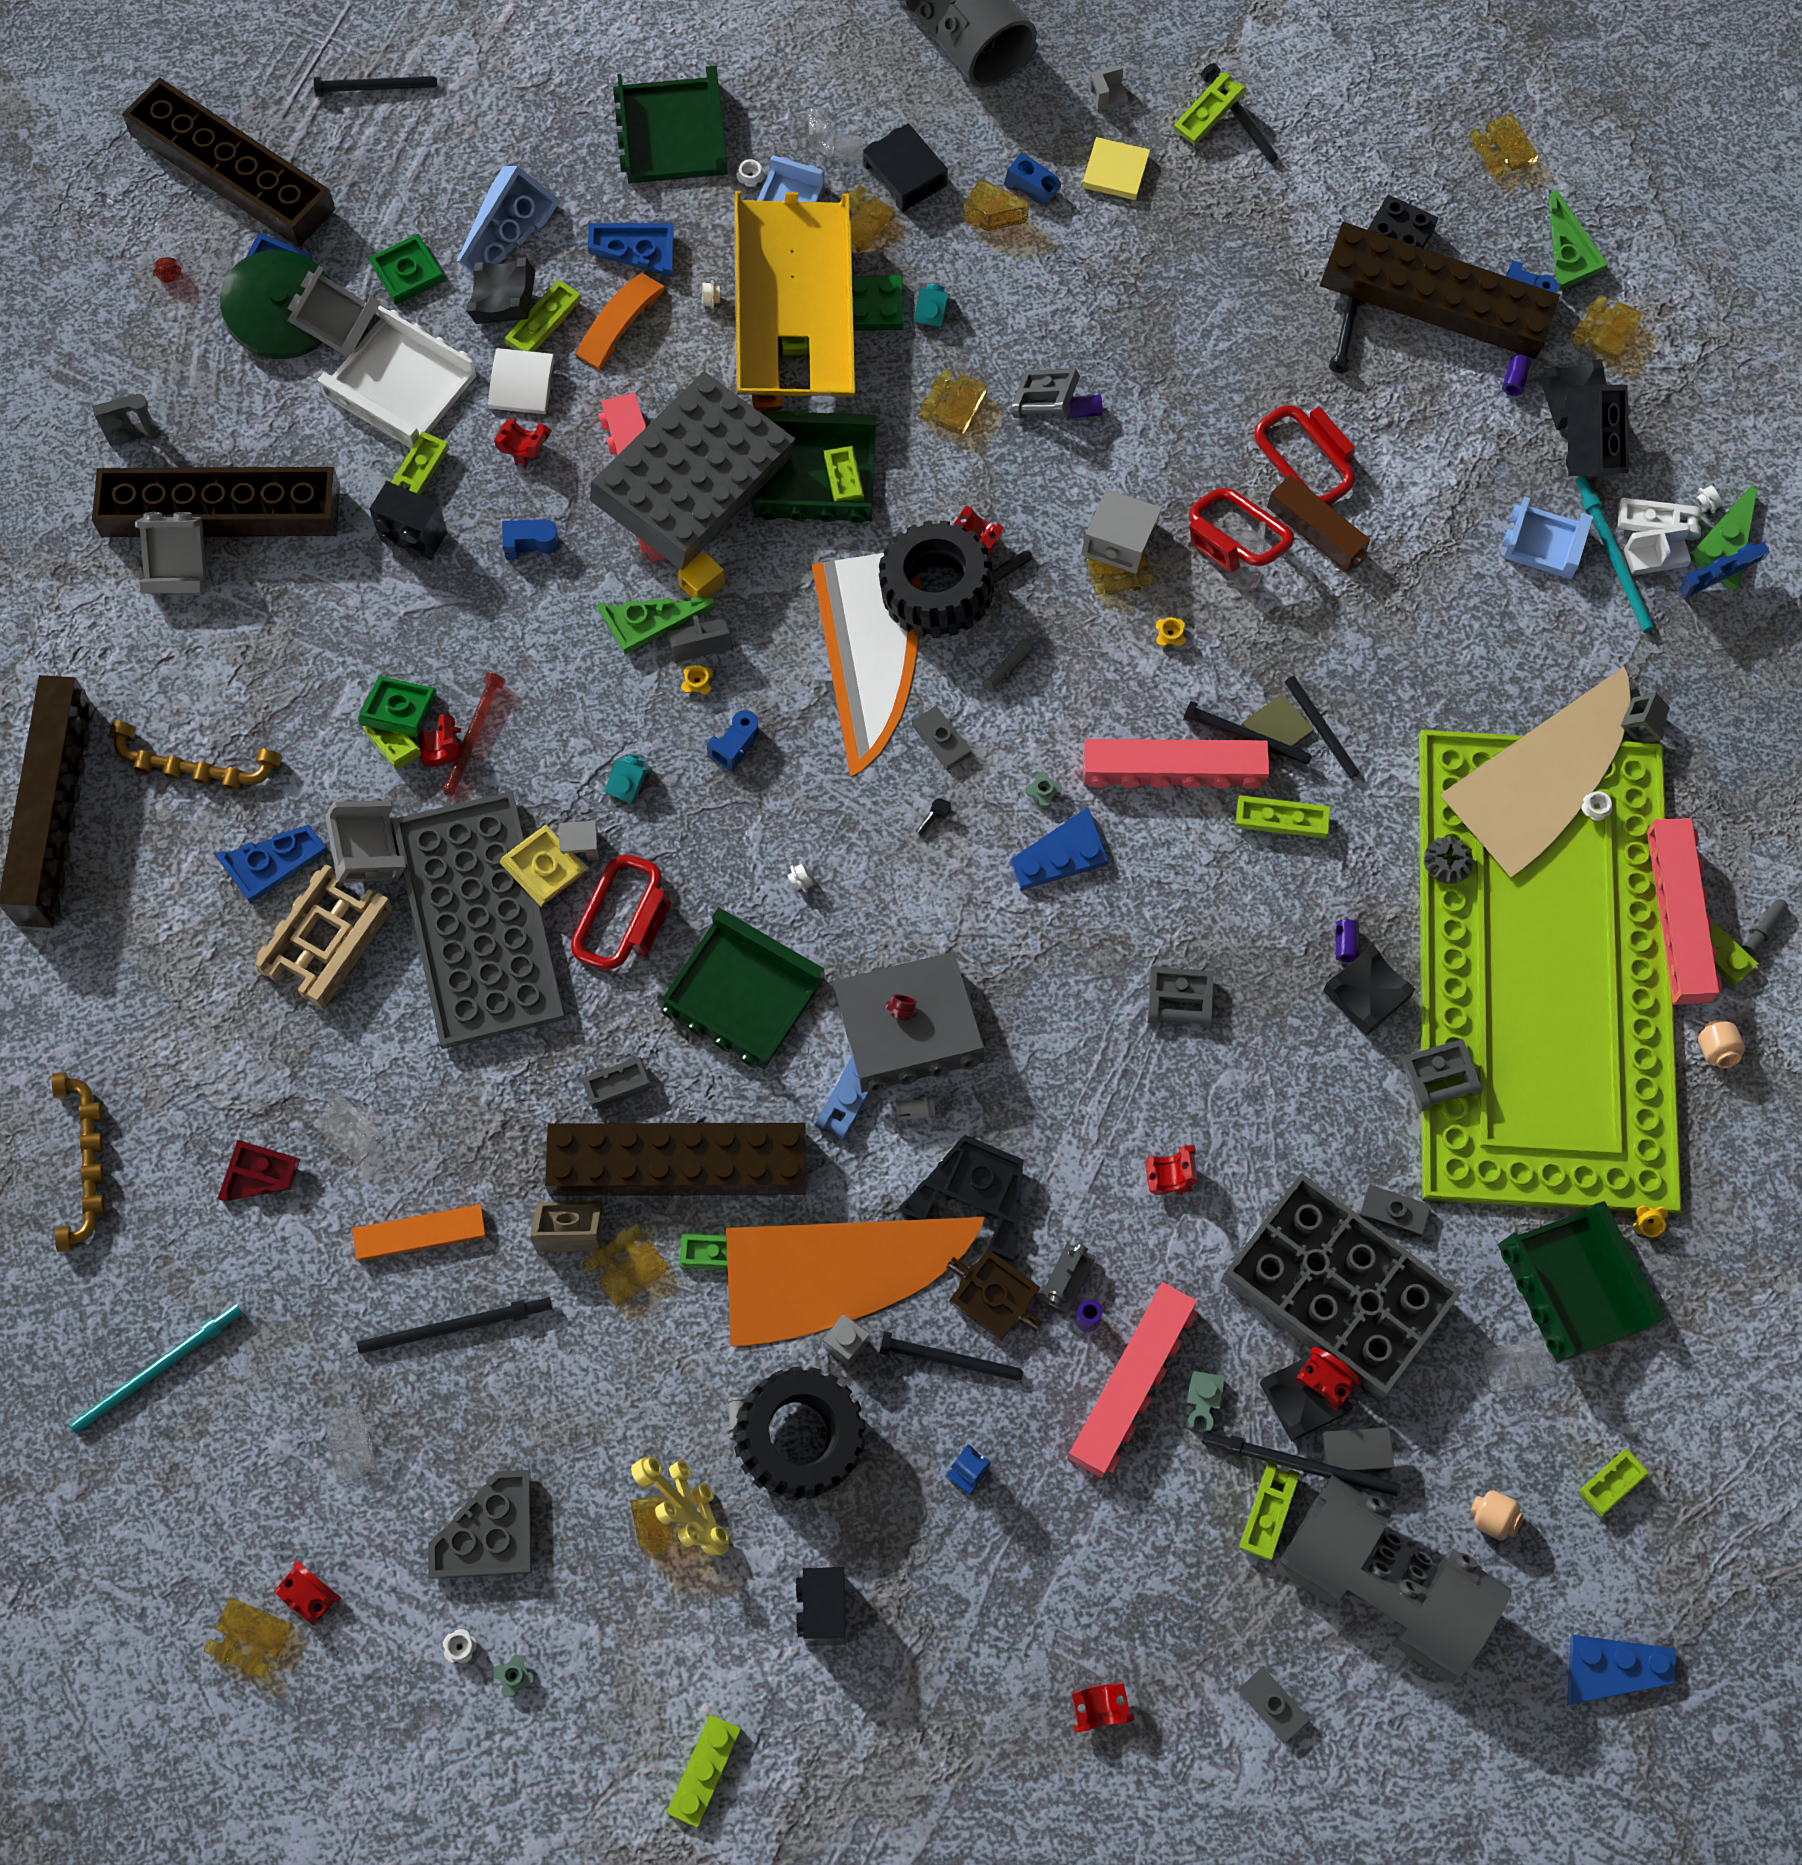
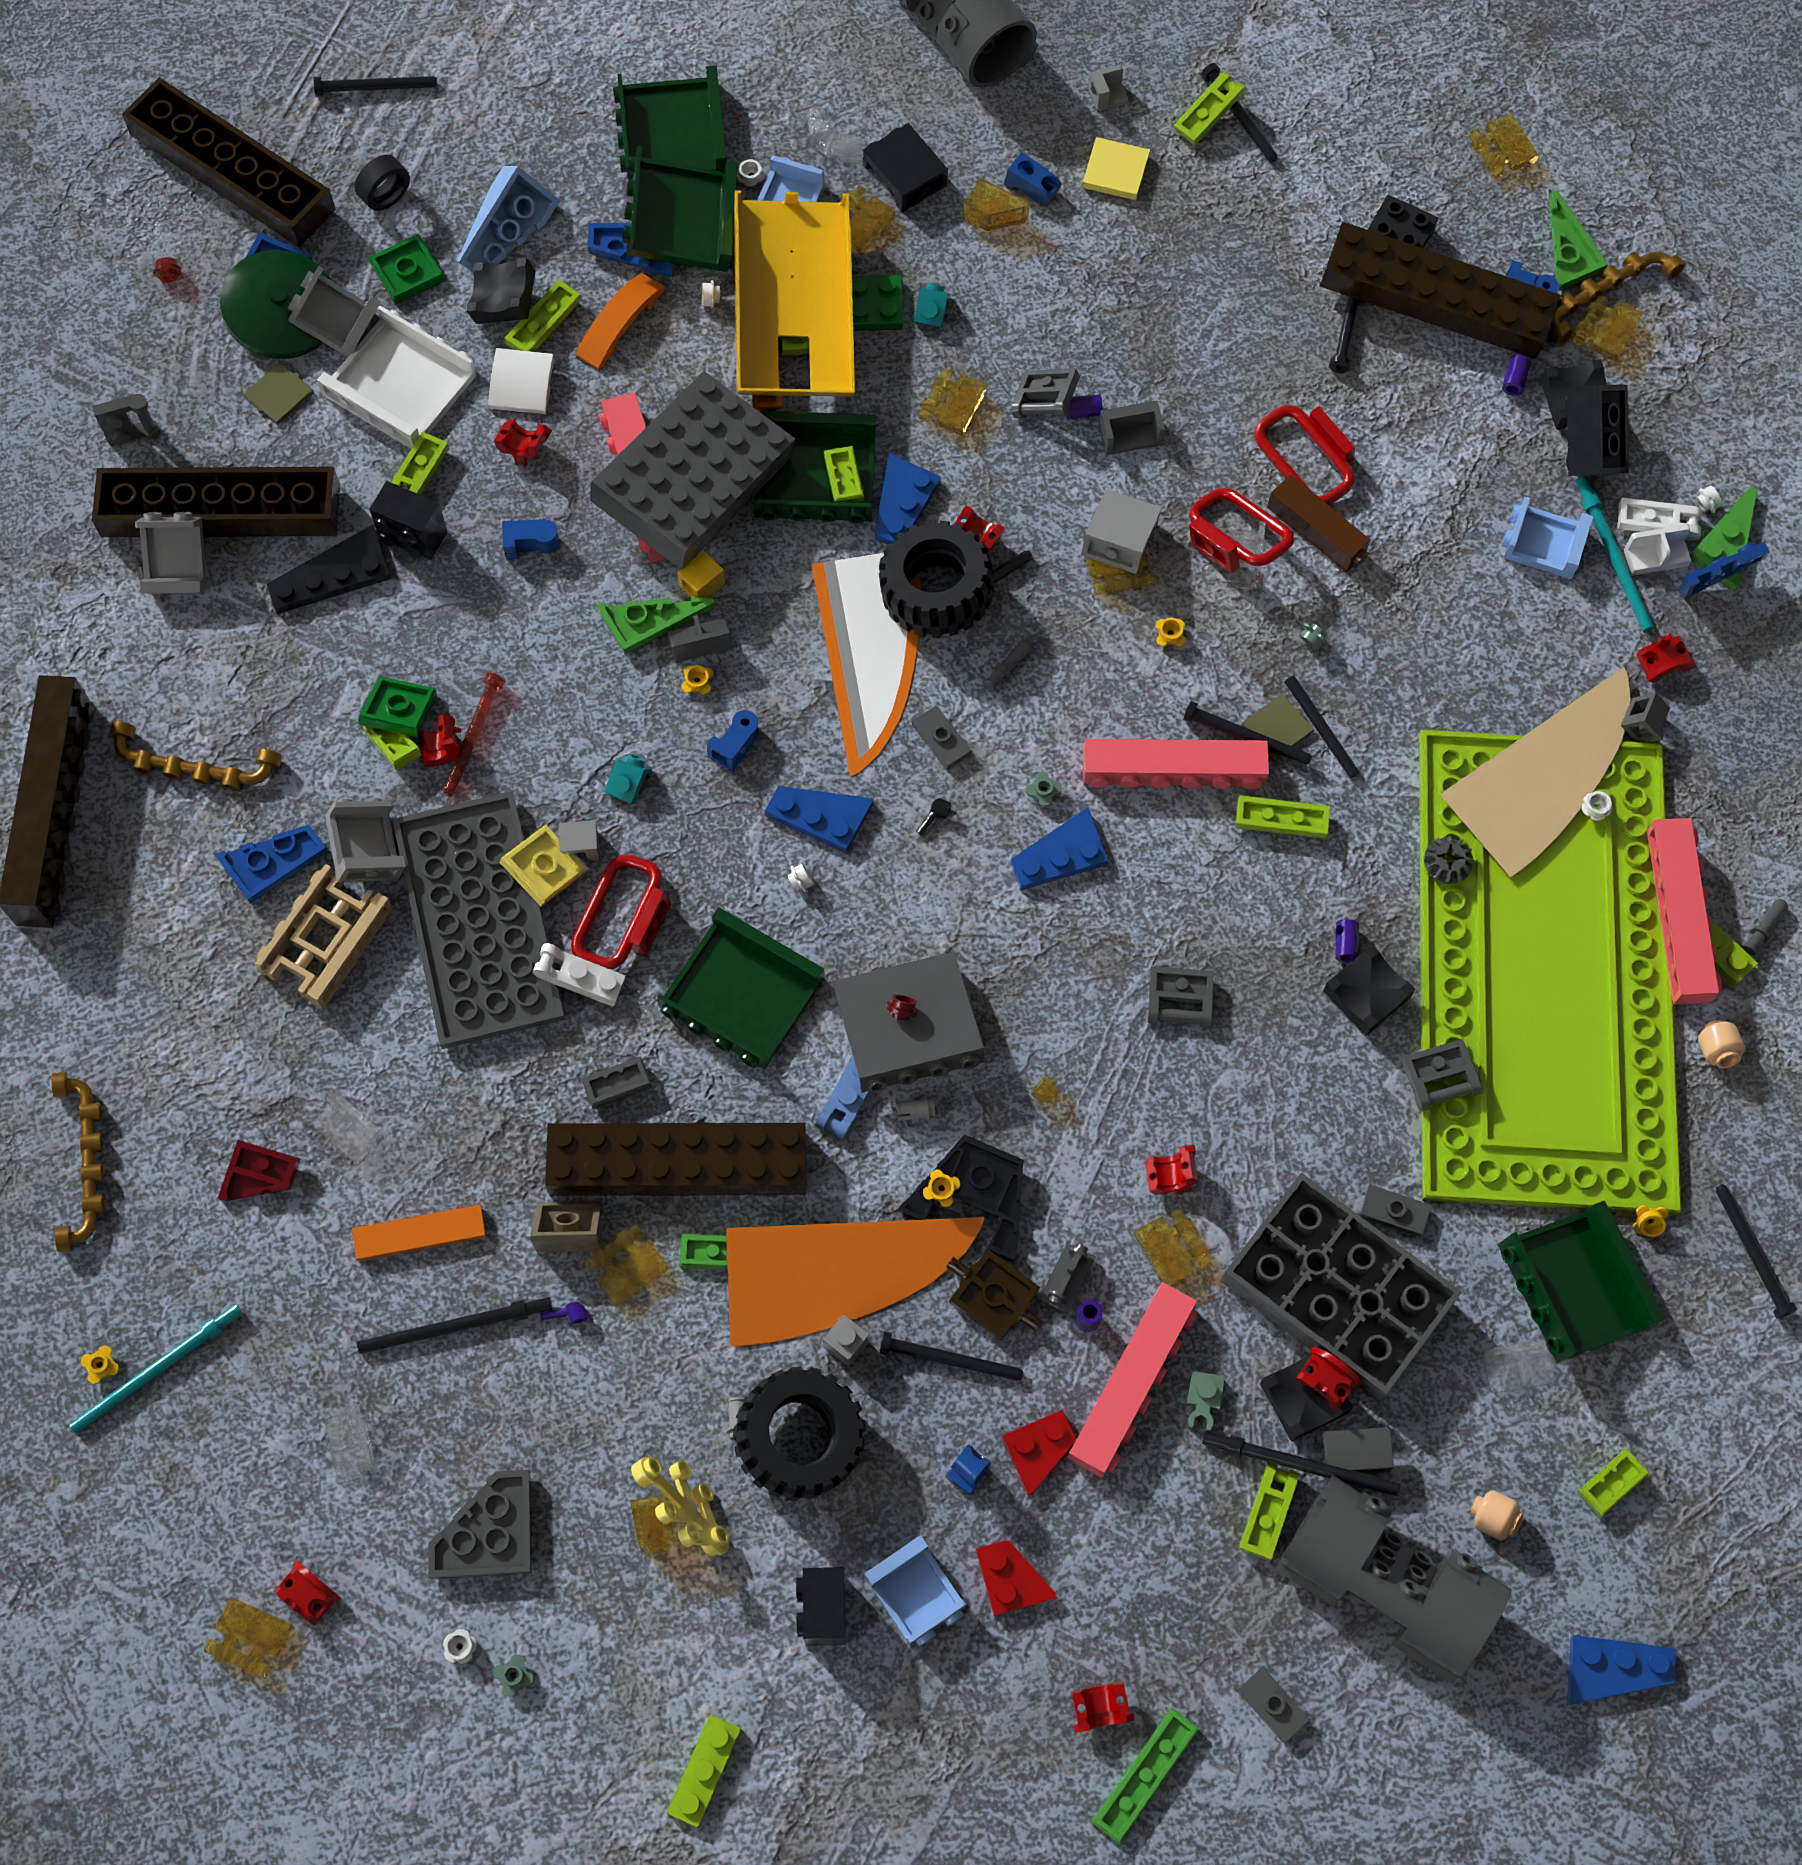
none -> yellow plate [81,1345,119,1384]
none -> olive piece [243,362,314,425]
none -> black wing [267,525,391,614]
none -> black tyre [354,155,410,211]
none -> white plate [532,943,625,1007]
none -> dark purple hand [540,1302,588,1324]
none -> dark green panel [622,145,738,272]
none -> blue wing [764,786,874,854]
none -> light blue panel [864,1535,967,1647]
none -> blue wing [875,453,941,545]
none -> yellow plate [923,1170,960,1207]
none -> red wing [976,1540,1057,1617]
none -> red wing [1002,1410,1076,1497]
none -> clear yellow plate [1030,1075,1059,1104]
none -> bright green tile [1091,1707,1200,1844]
none -> dark grey panel [1099,400,1165,455]
none -> clear yellow plate [1133,1208,1213,1287]
none -> sand green plate [1299,623,1328,651]
none -> pearl gold bar [1550,252,1686,347]
none -> red piece [1636,633,1697,683]
none -> black bar [1716,1184,1798,1319]

